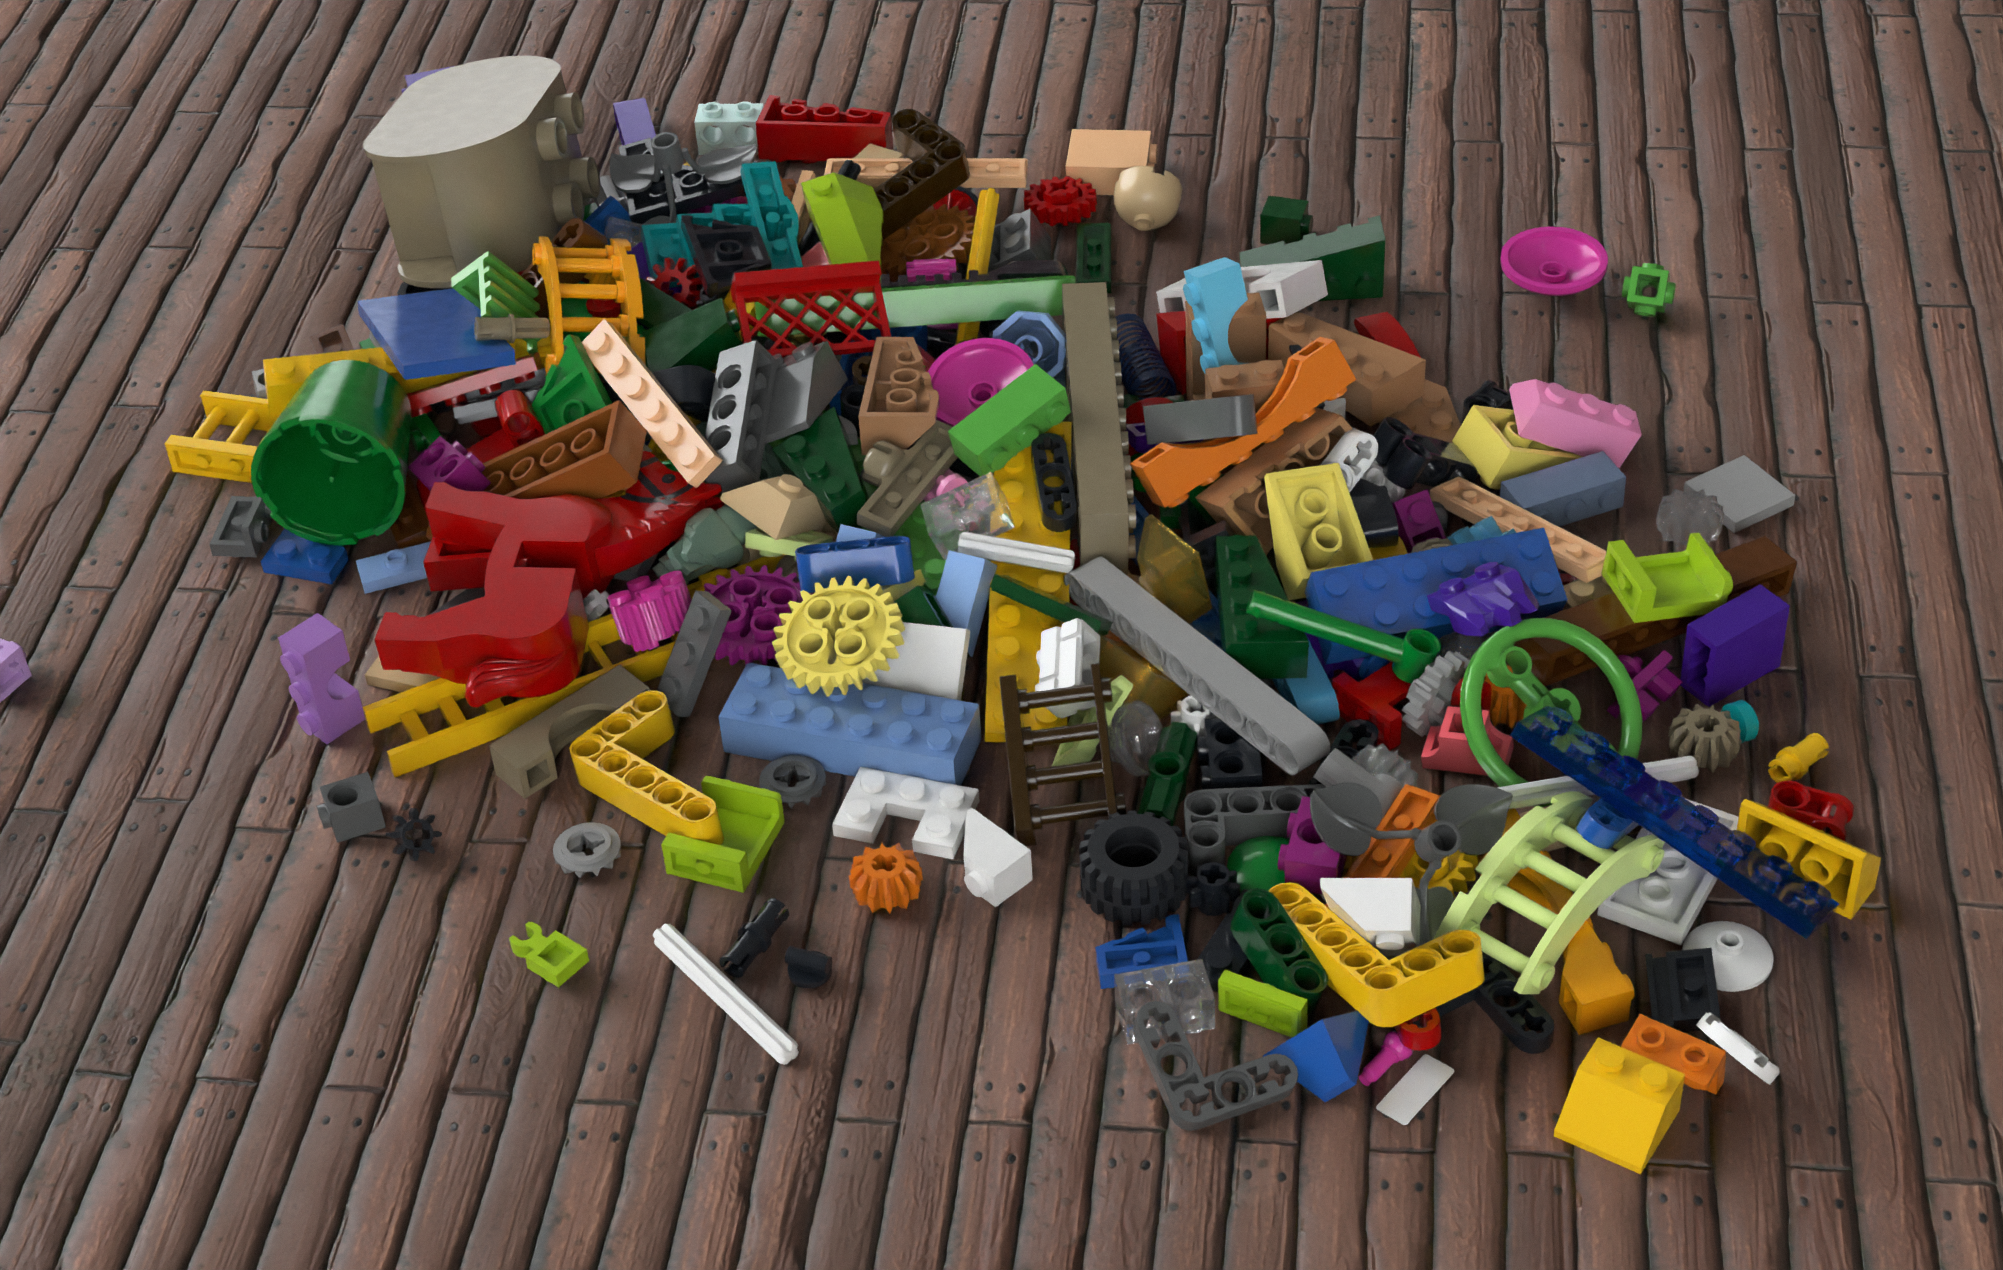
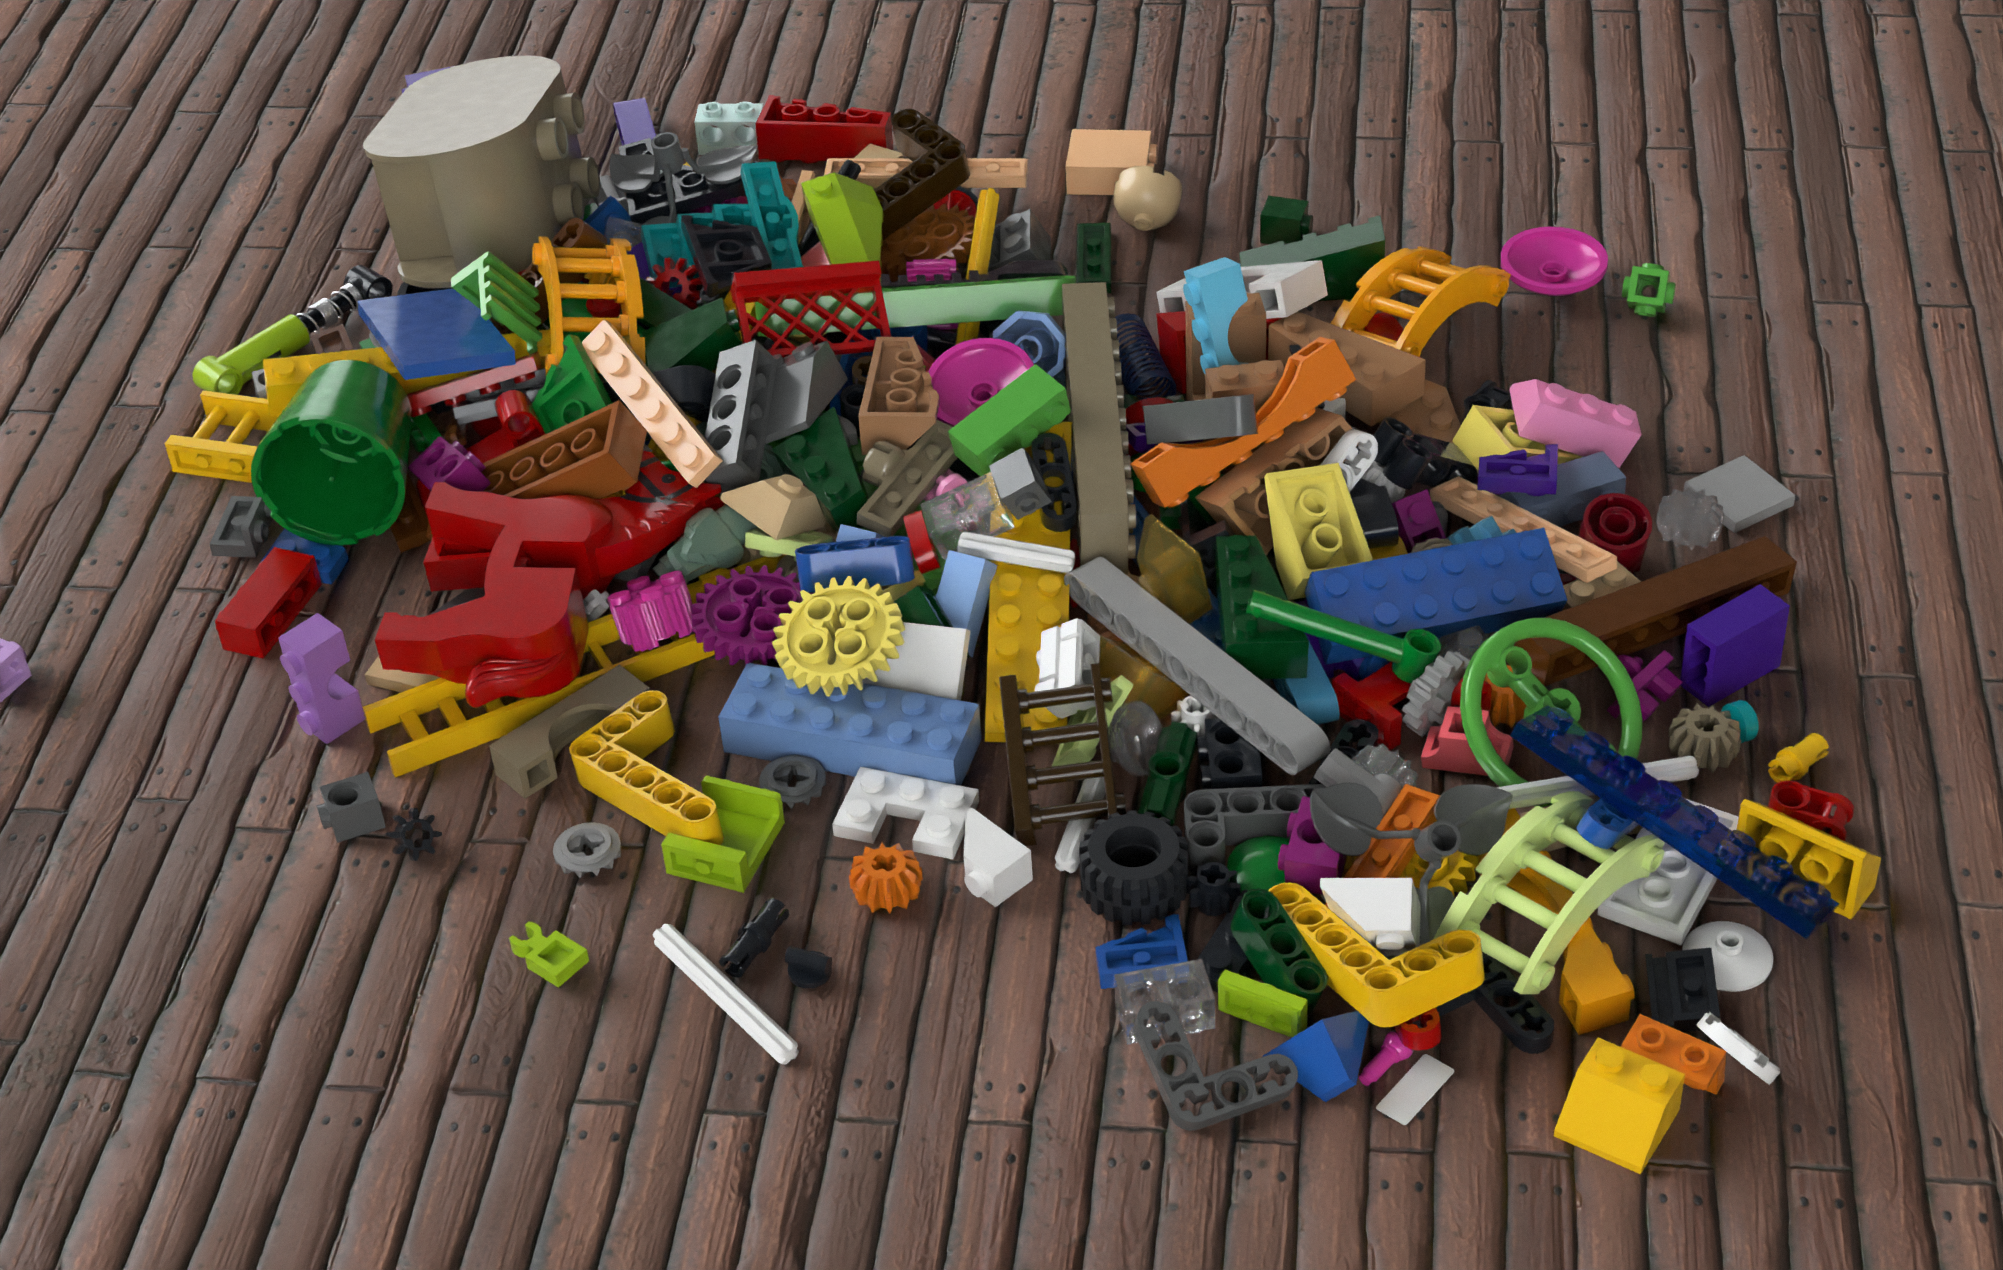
light blue plate [355,542,431,594] -> none
dark tan axle [474,314,550,343] -> none
dark grey plate [657,591,732,717] -> none
dark green tile [990,574,1113,636] -> none
red gear [1023,176,1097,226] -> none
dark purple plate [1427,562,1539,636] -> none
lime panel [1601,532,1733,623] -> none
none -> lime piece [192,265,392,395]
none -> red brick [214,547,322,659]
none -> dark orange axle [445,416,468,446]
none -> red beam [903,510,941,574]
none -> brick [989,448,1052,520]
none -> white axle [1055,777,1106,873]
none -> light orange fence [1330,246,1511,357]
none -> dark purple wing [1477,444,1558,496]
none -> dark red gear [1578,493,1652,575]

